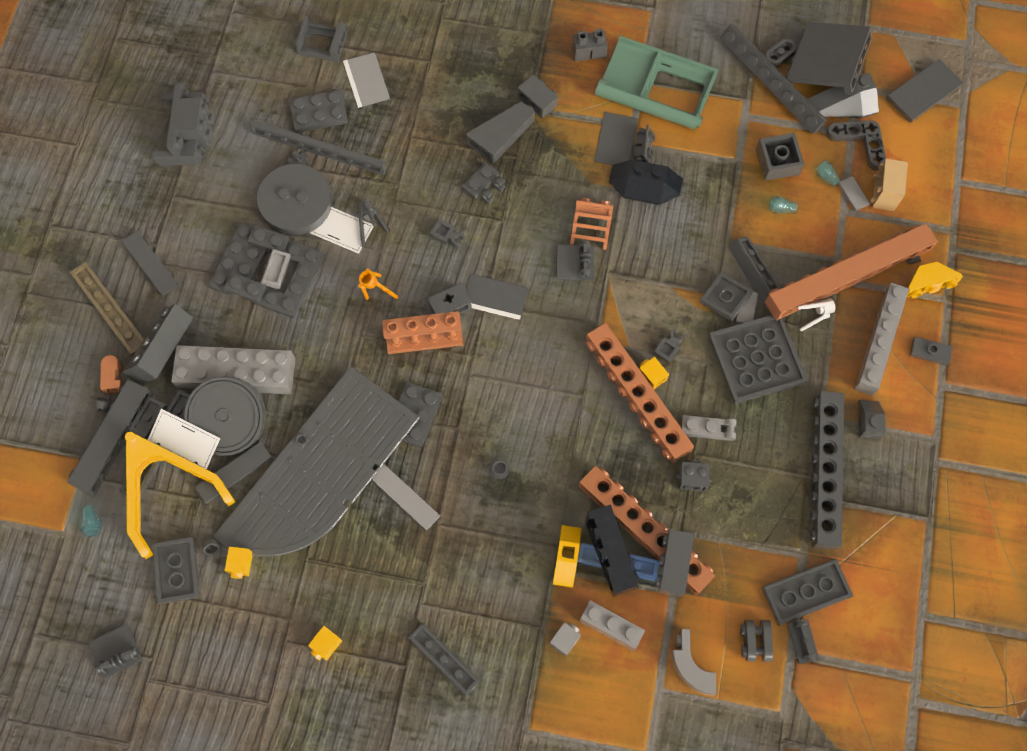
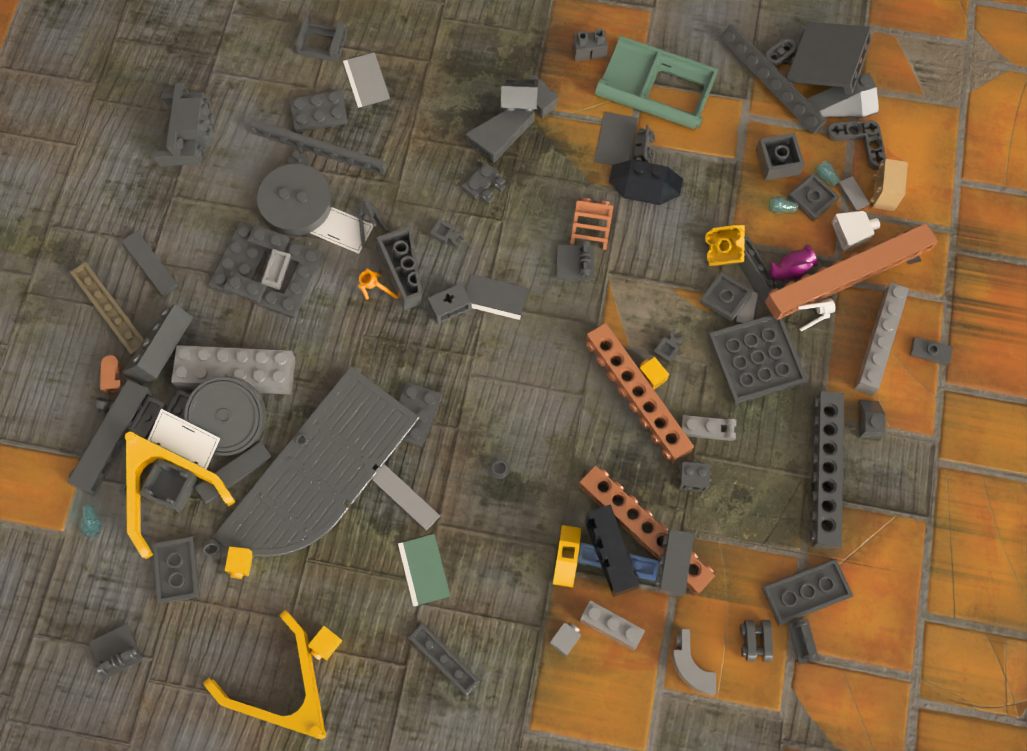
nougat fence [382,311,463,354] -> none
dark grey tile [886,59,963,123] -> none
yellow slope [907,262,963,298] -> none
none -> dark grey container [139,459,199,514]
none -> yellow piece [203,610,326,740]
none -> dark grey wedge [376,226,422,310]
none -> sand green sticker [398,534,450,607]
none -> slope [501,78,538,112]
none -> yellow slope [705,225,745,266]
none -> magenta animal [769,244,818,280]
none -> dark grey tile [787,173,840,222]
none -> white torso [831,211,880,253]

